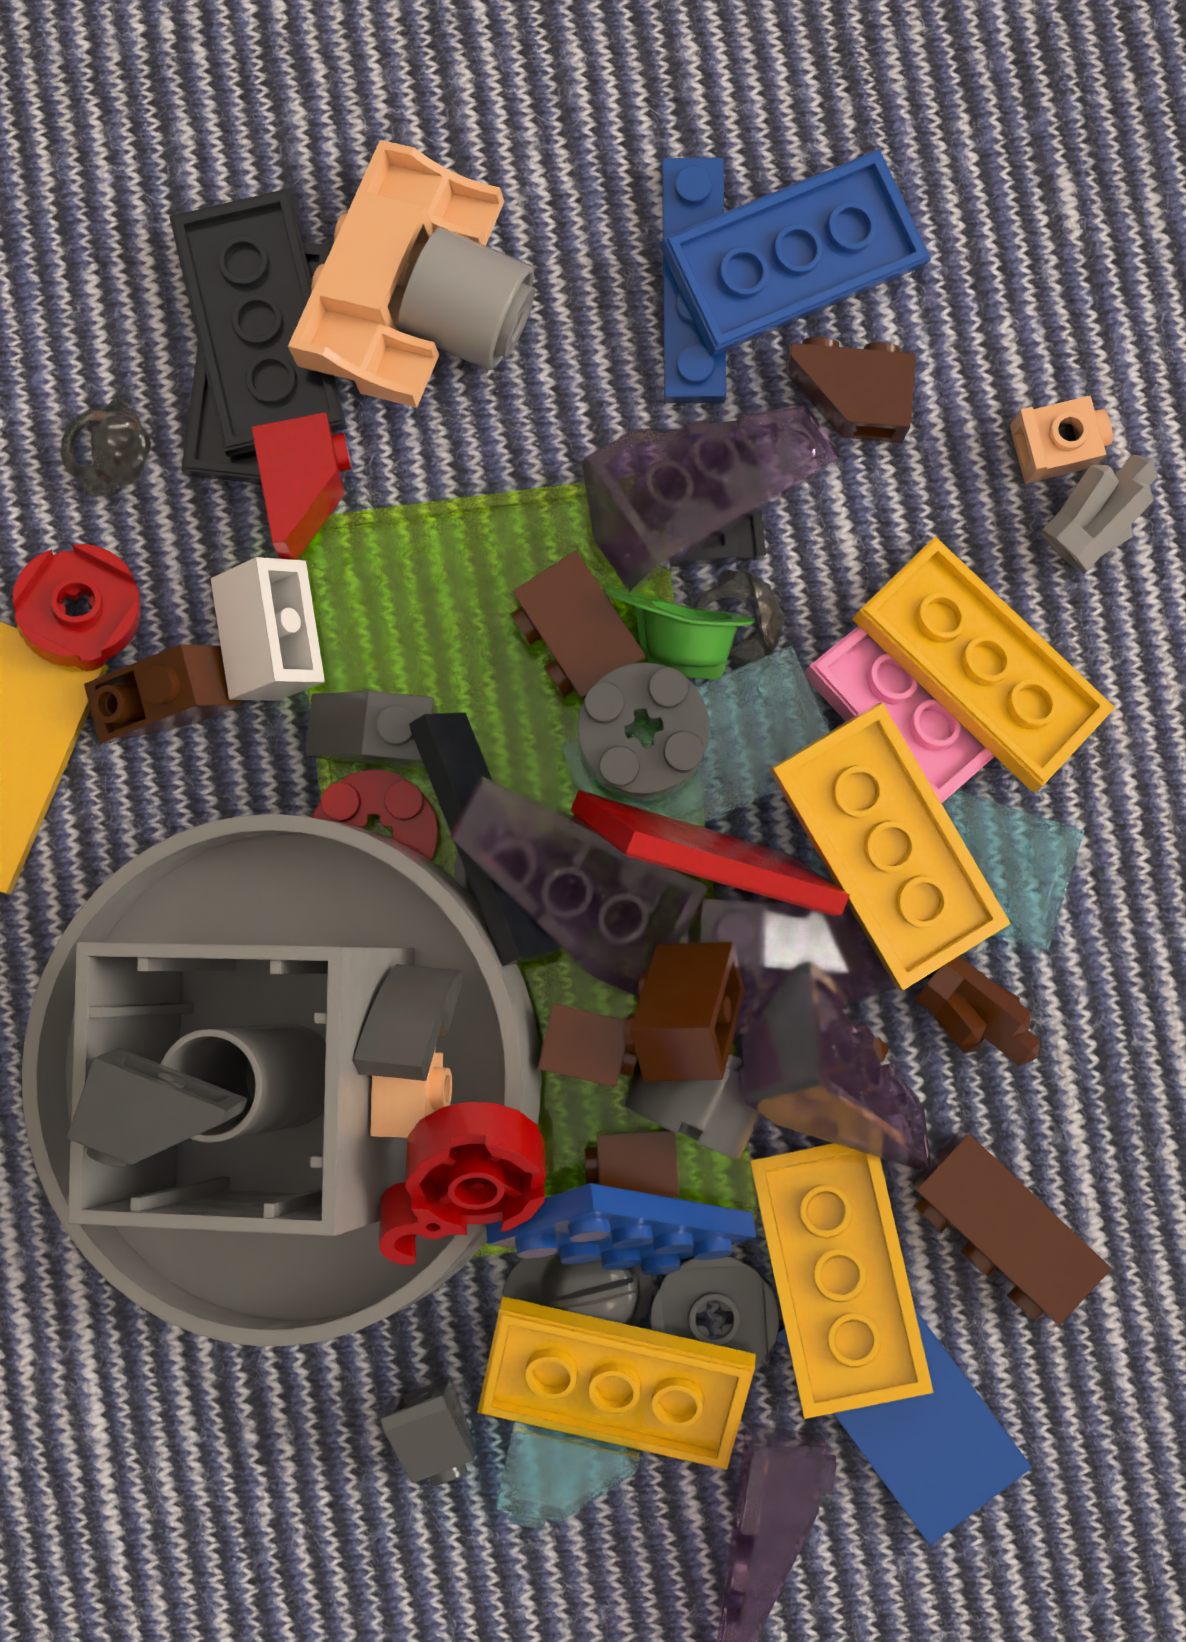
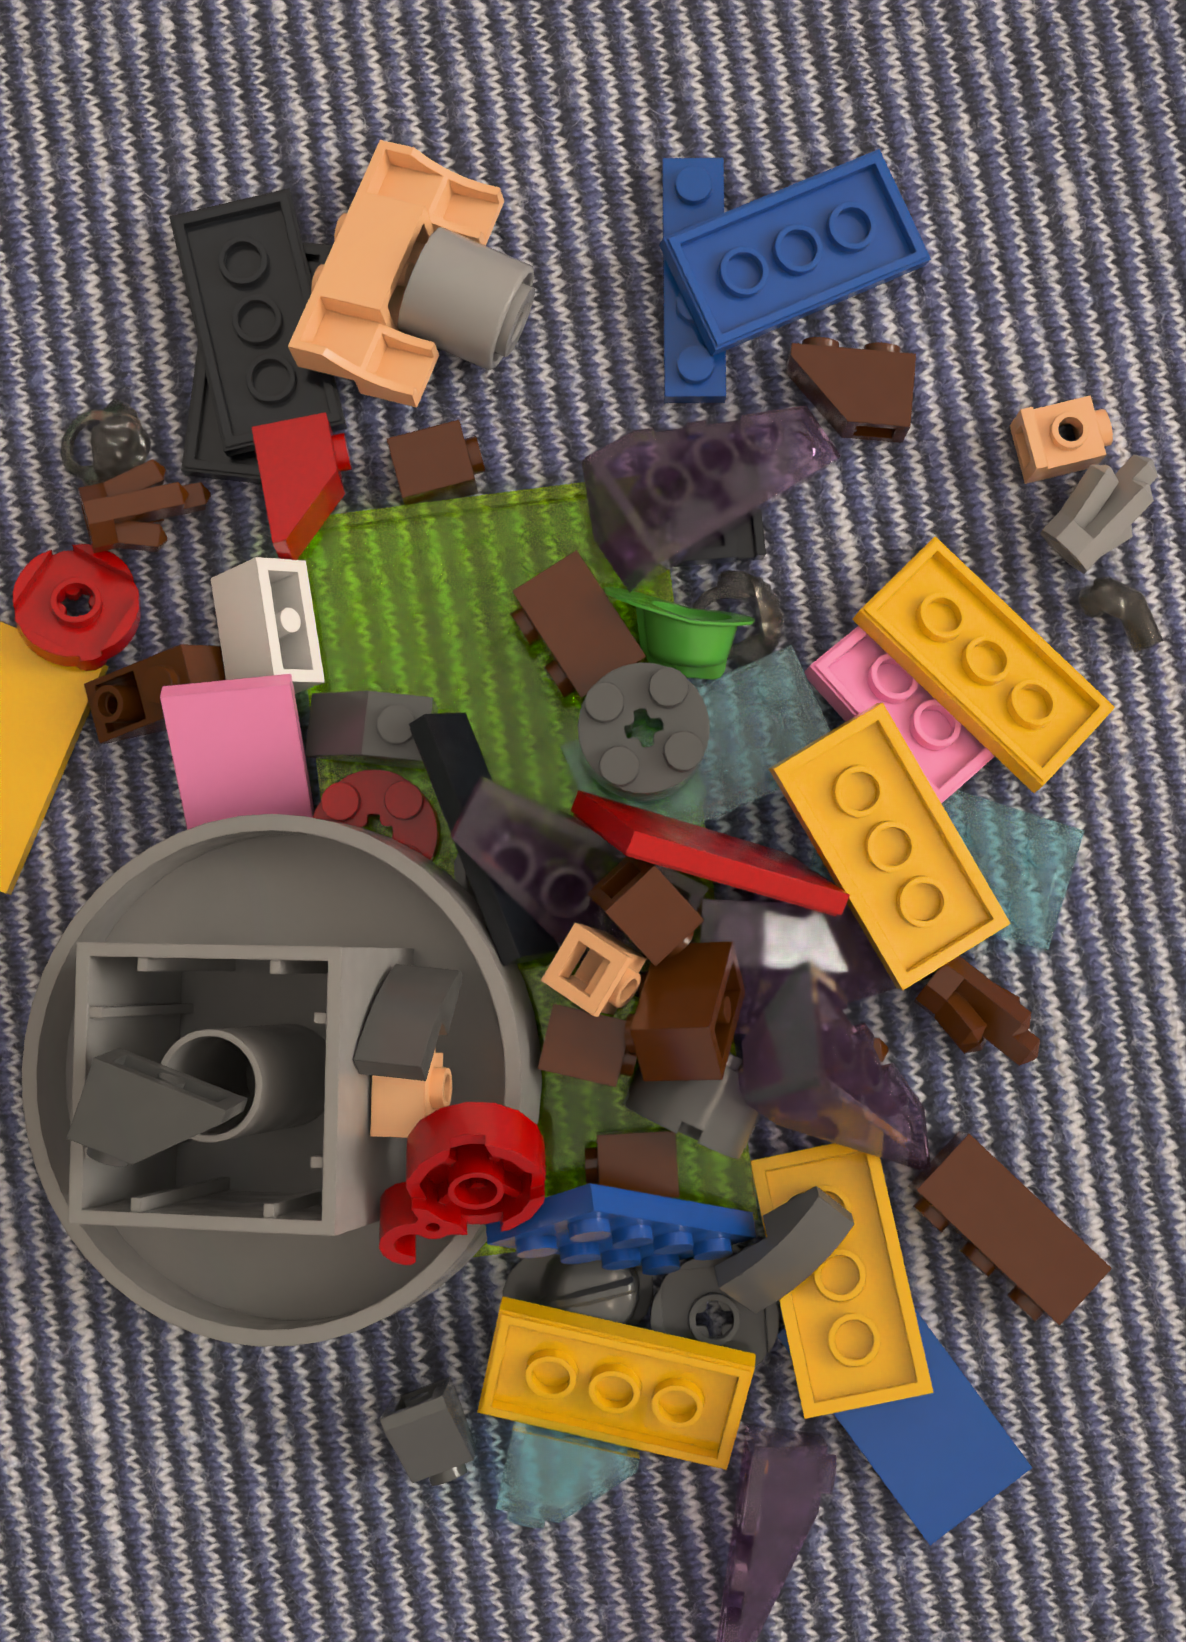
none -> reddish brown rock [78,459,211,553]
none -> bright pink tile [160,674,315,830]
none -> reddish brown brick [386,420,486,512]
none -> light nougat brick [541,922,647,1017]
none -> reddish brown brick [587,856,705,967]
none -> dark grey slope [714,1186,854,1314]
none -> clear smoke arm [1078,576,1164,653]

